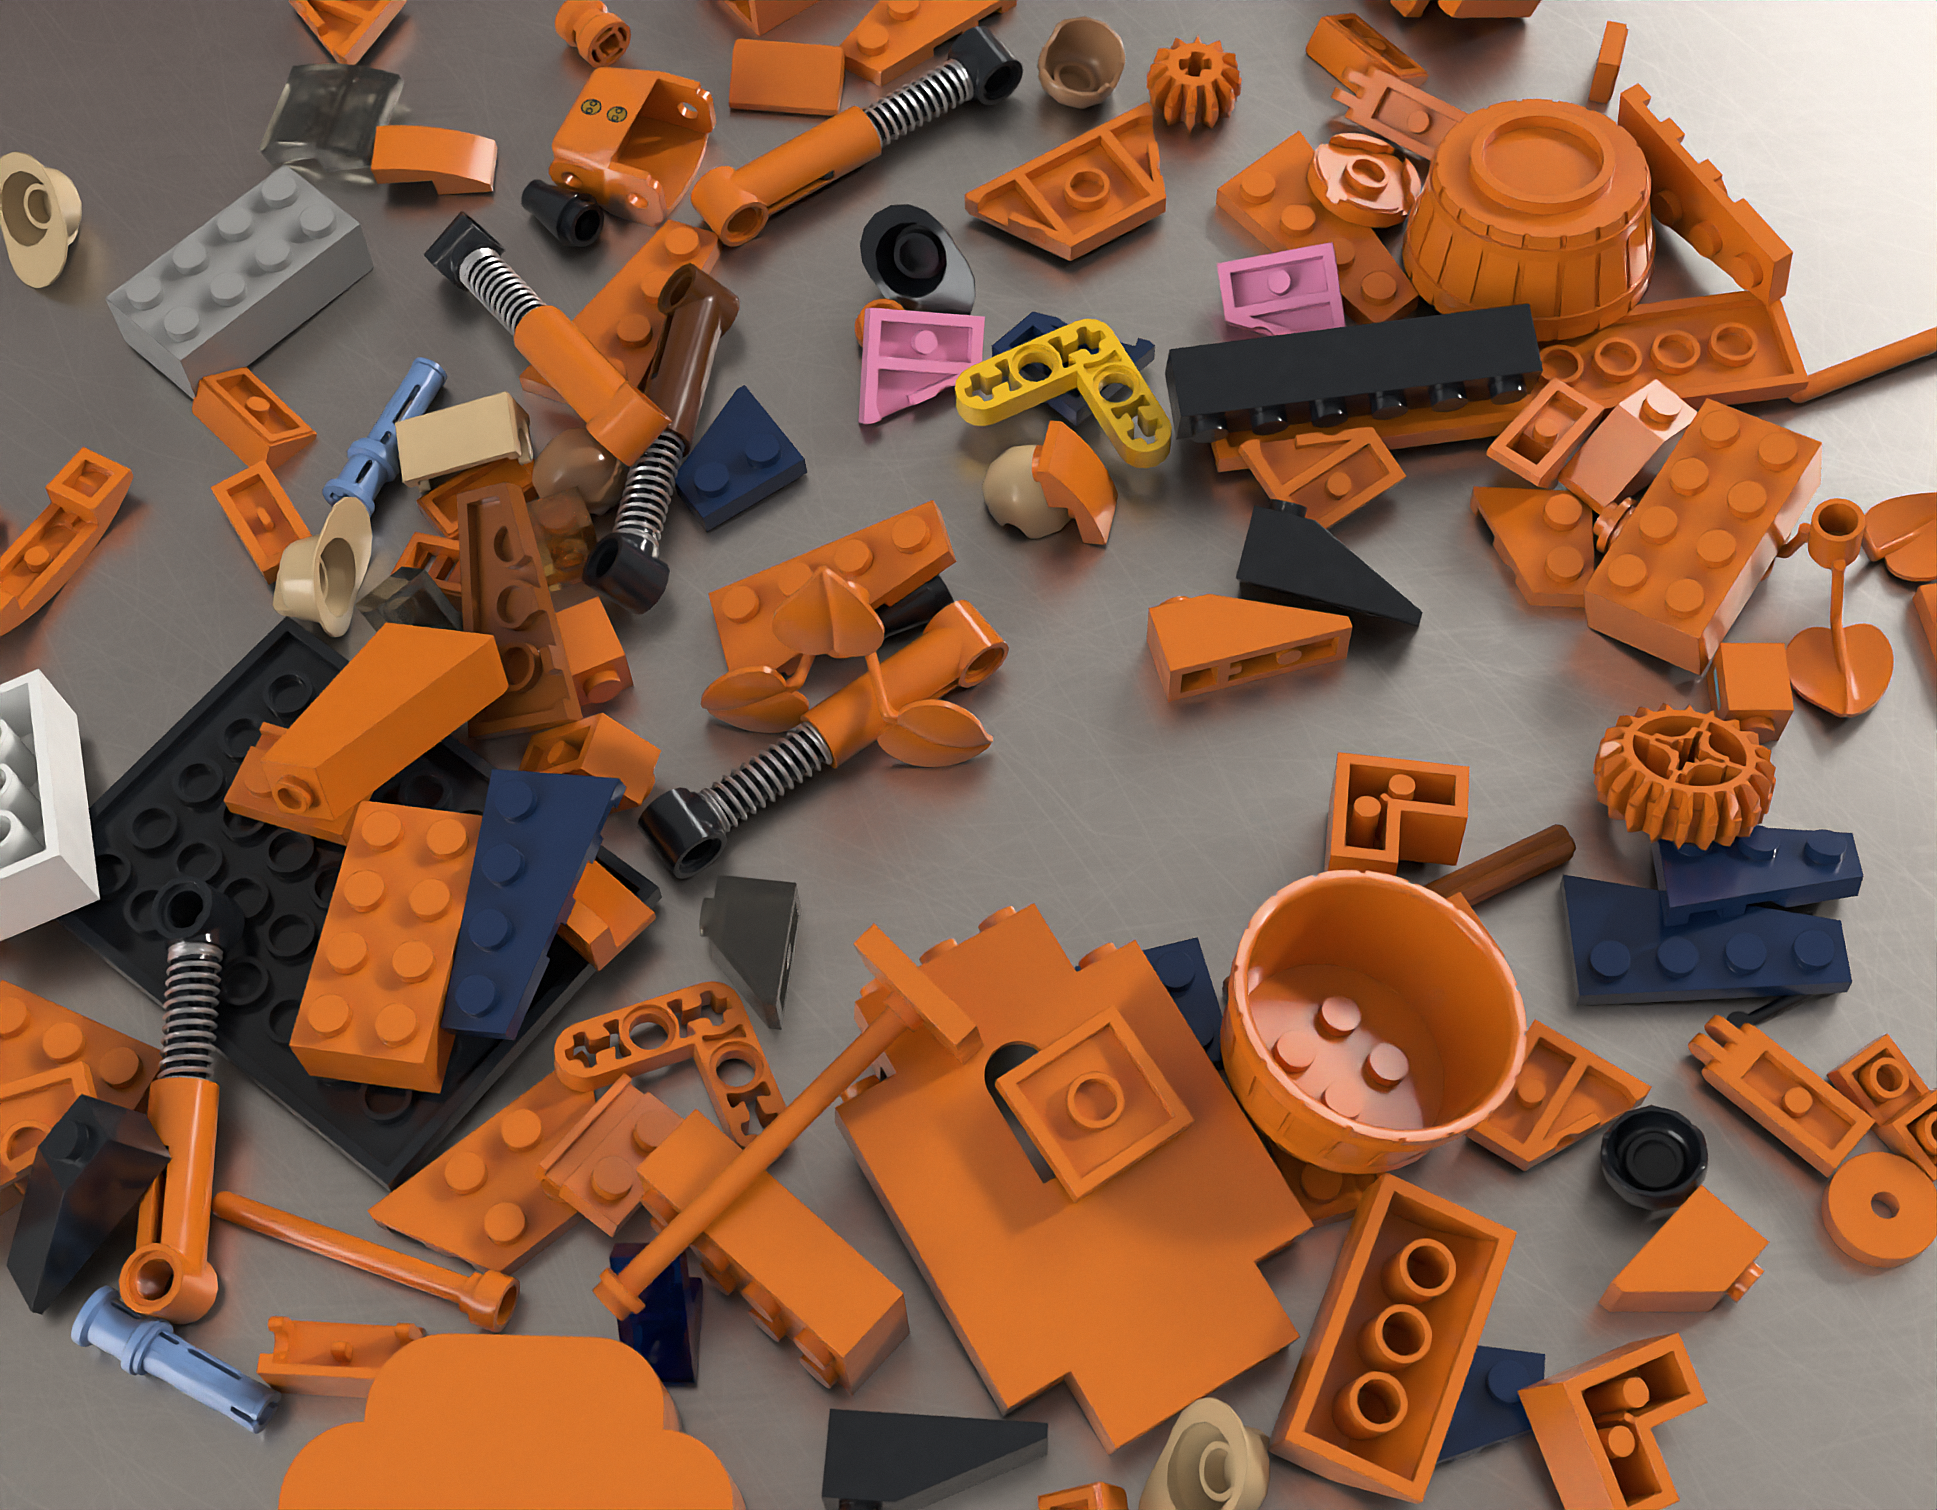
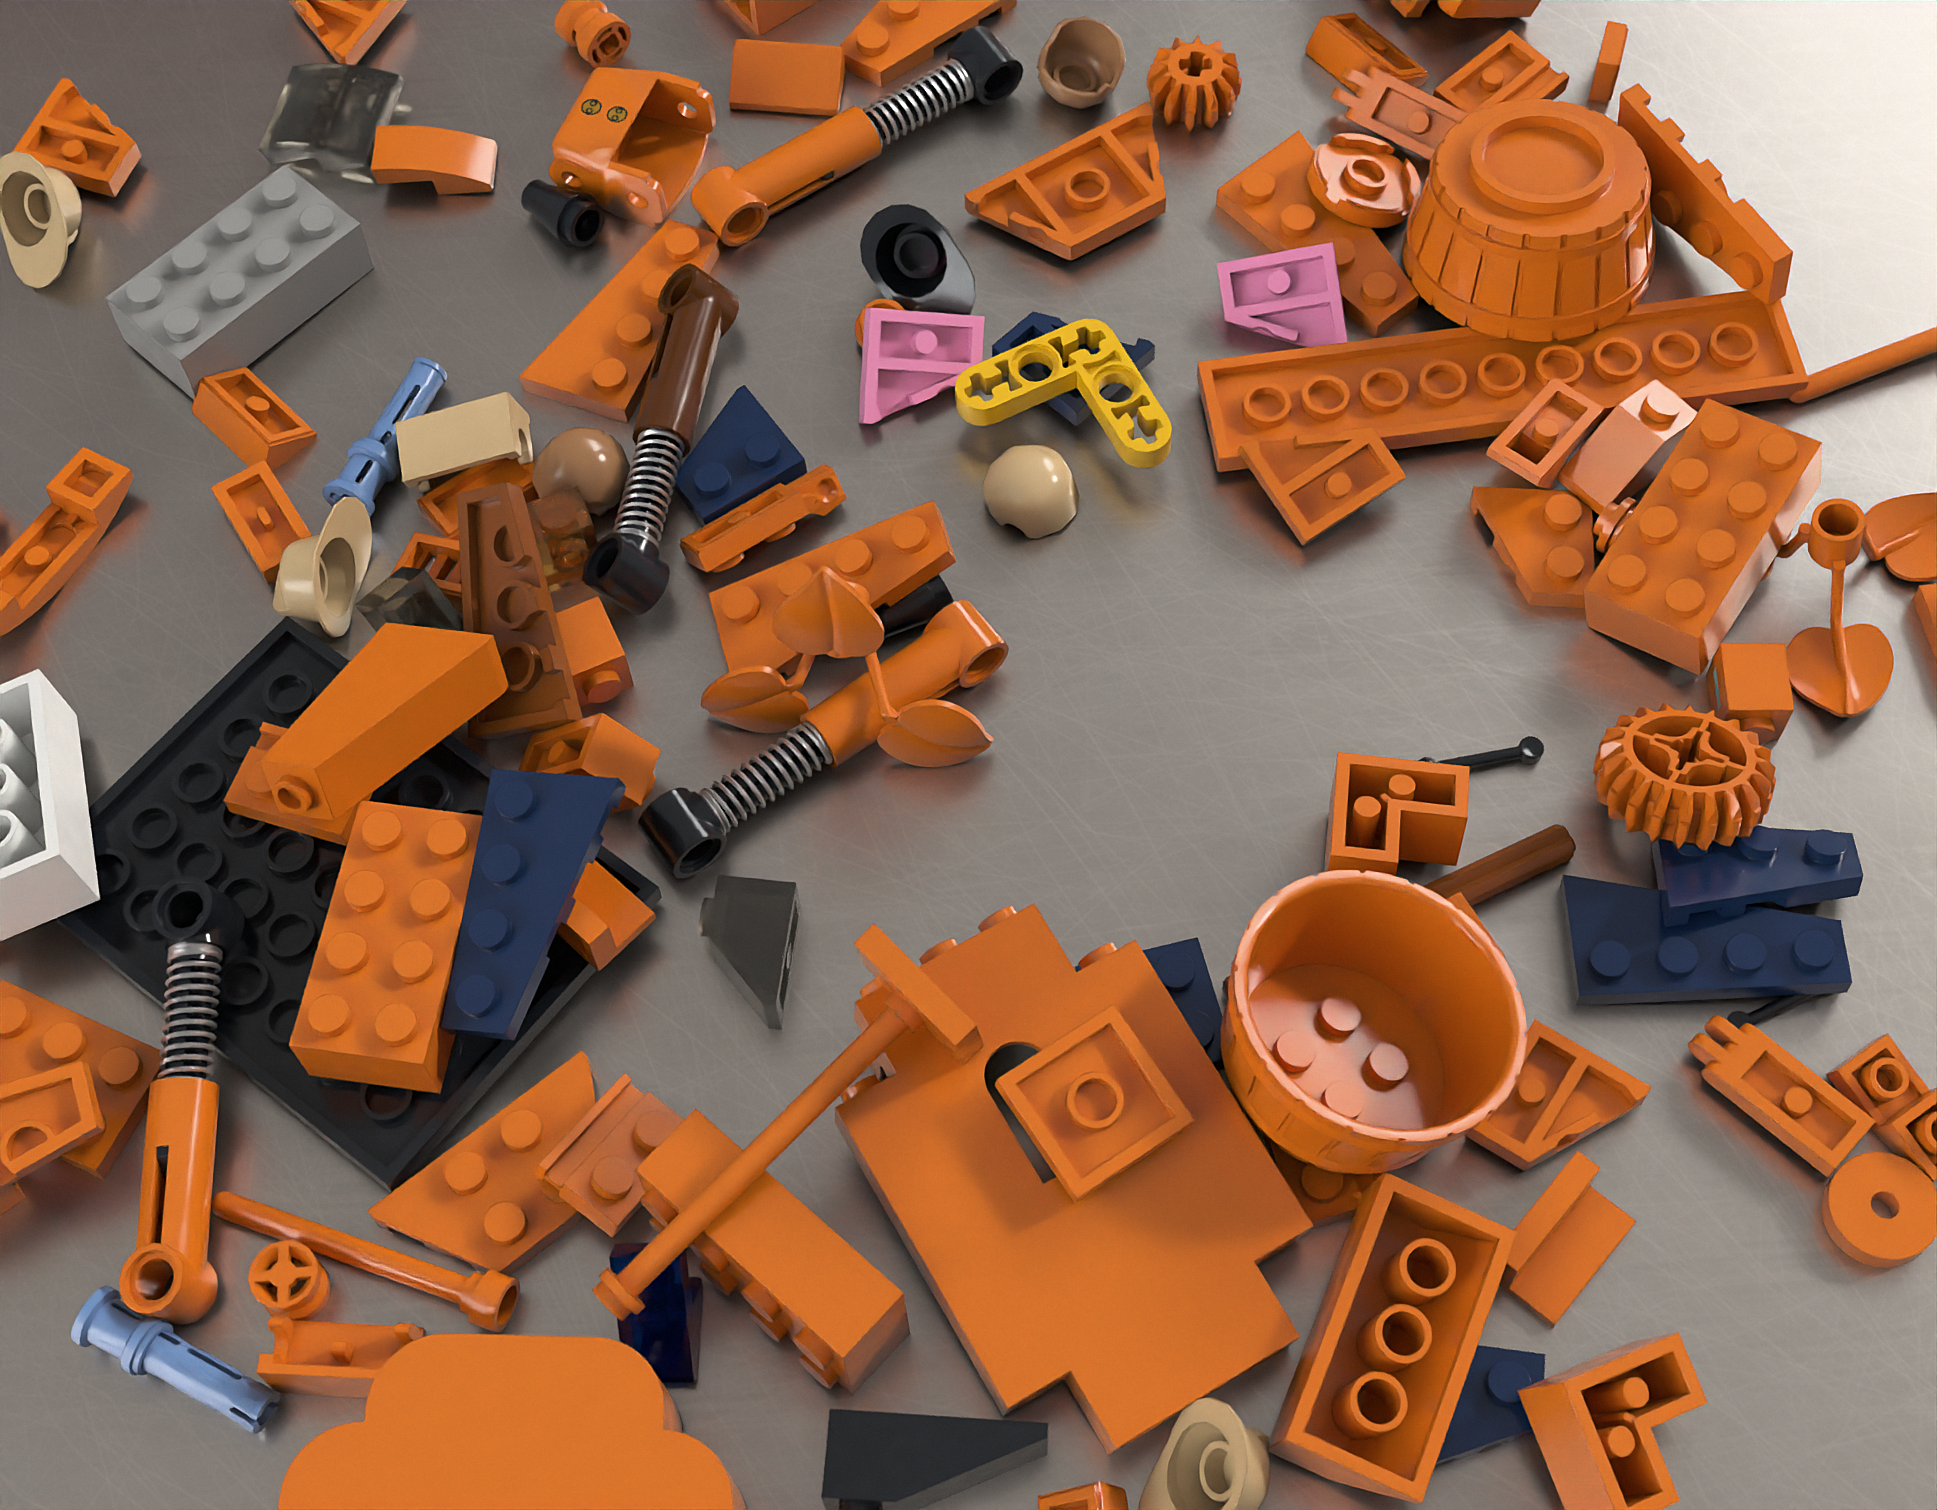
black slope [6,1094,172,1314] -> none
orange piece [424,211,672,467] -> none
orange beam [554,981,787,1163] -> none
orange slope [1032,421,1119,545] -> none
orange slope [1147,594,1352,702] -> none
black brick [1165,303,1543,443] -> none
black slope [1236,499,1422,627] -> none
orange slope [1598,1184,1769,1312] -> none
black hair [1601,1105,1709,1212] -> none
none -> orange wing [11,77,142,197]
none -> orange wheel [248,1240,332,1321]
none -> orange hinge [679,464,847,573]
none -> black hinge [1418,736,1544,768]
none -> orange plate [1433,30,1570,114]
none -> orange panel [1499,1151,1636,1328]

